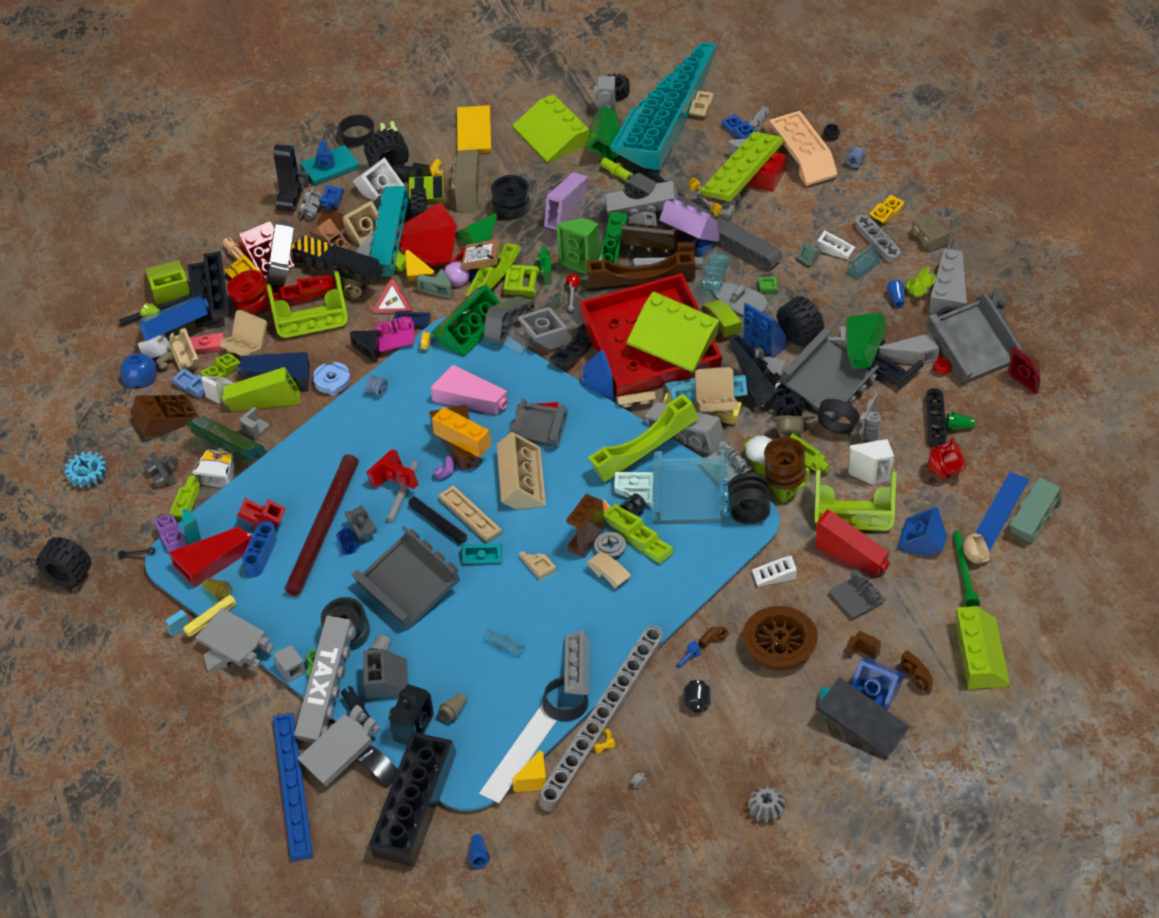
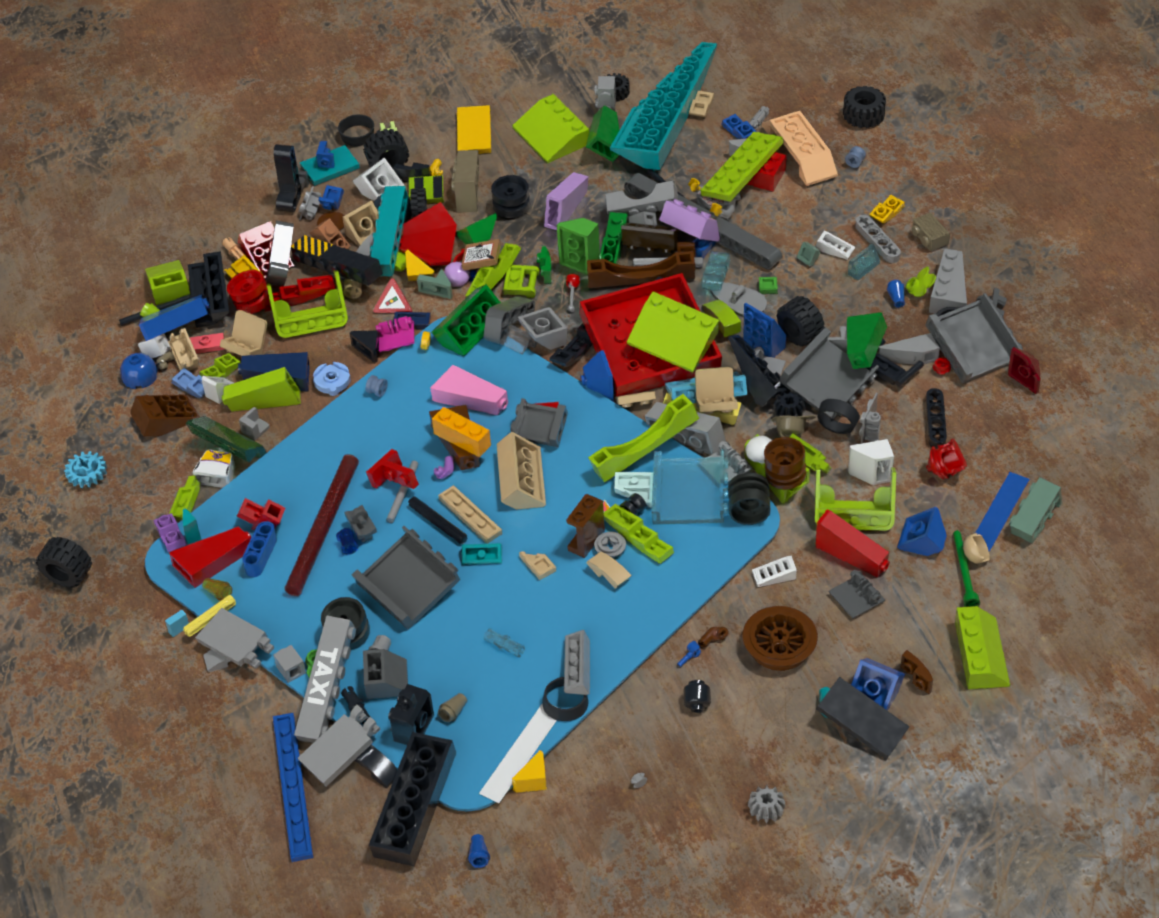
black hinge [118,547,156,559] -> none
flat silver hips [145,452,178,488] -> none
light grey beam [539,625,663,811] -> none
yellow piece [589,728,615,754] -> none
lime pin [600,157,633,181] -> none
black plate [823,124,840,139] -> none
reddish brown bracket [847,631,881,660] -> none
green cone [946,412,975,431] -> none
none -> black tyre [843,86,886,128]

